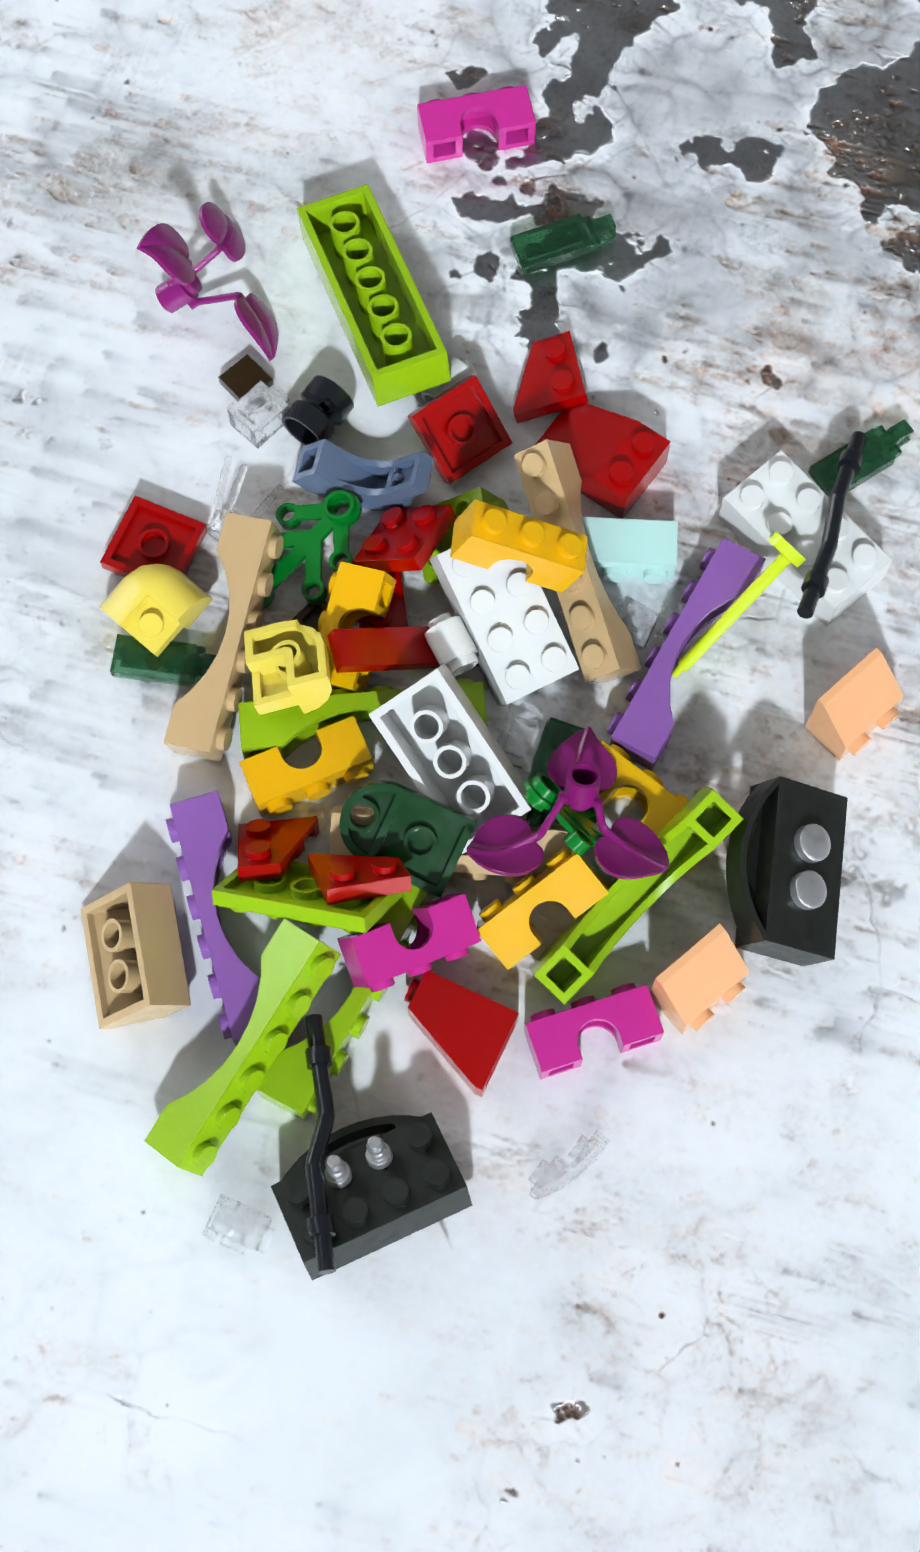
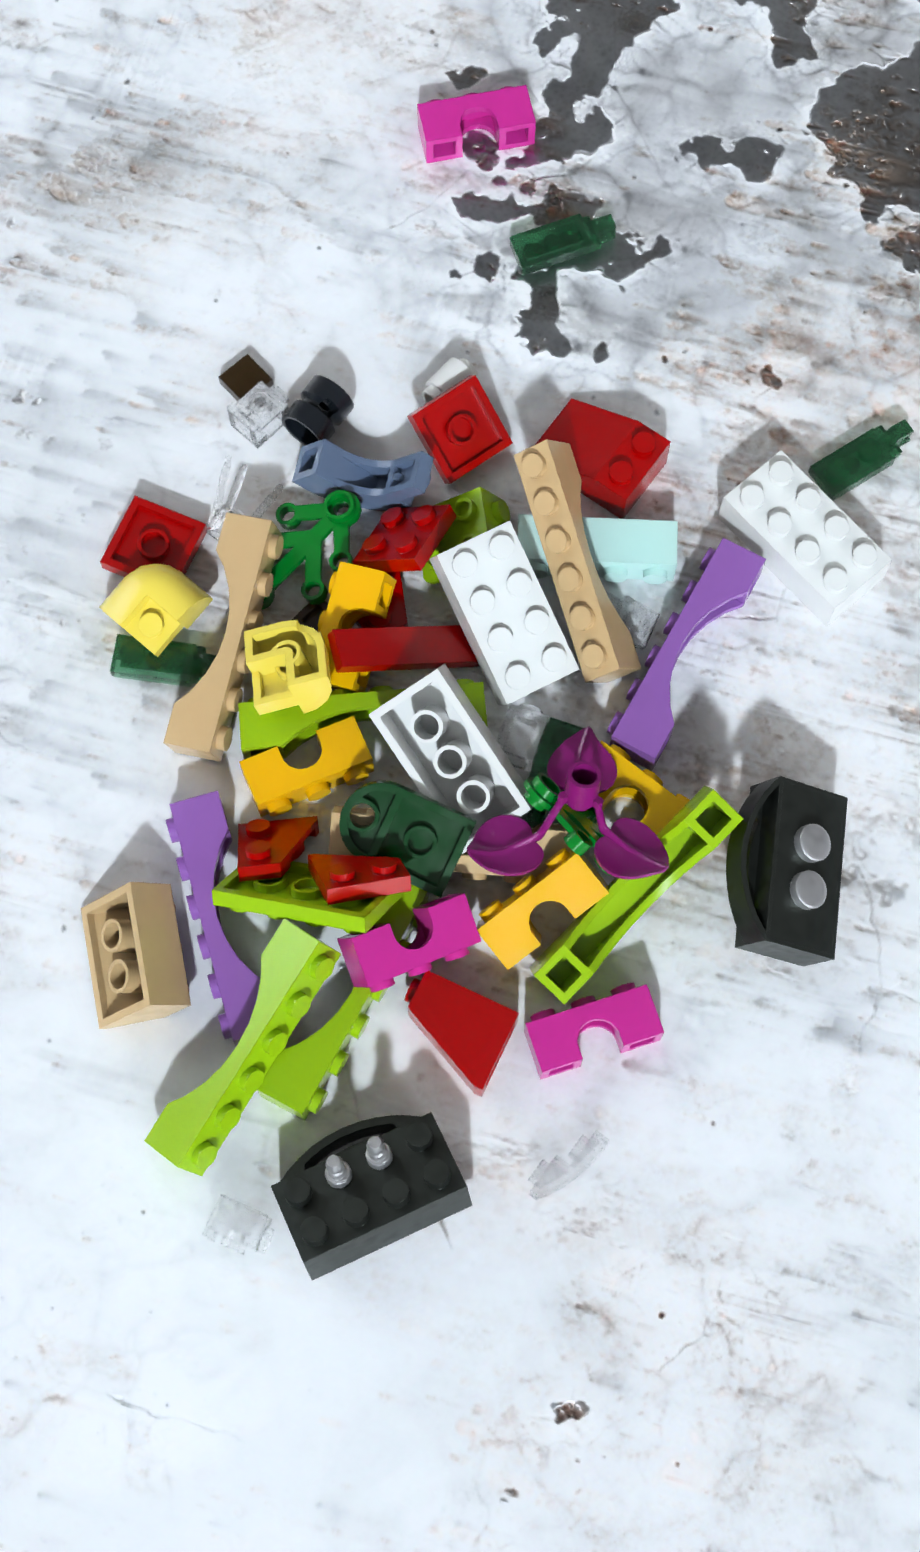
magenta plant [137,202,278,361] -> none
lime brick [296,184,451,407] -> none
black bar [305,1014,336,1275] -> none
white brick [424,613,479,677] -> none
yellow arch [450,499,588,593] -> none
red wing [513,331,588,423] -> none
light nougat slope [650,924,749,1034] -> none
neon yellow piece [672,531,806,678] -> none
black bar [797,431,867,619] -> none
light nougat slope [805,647,904,761] -> none

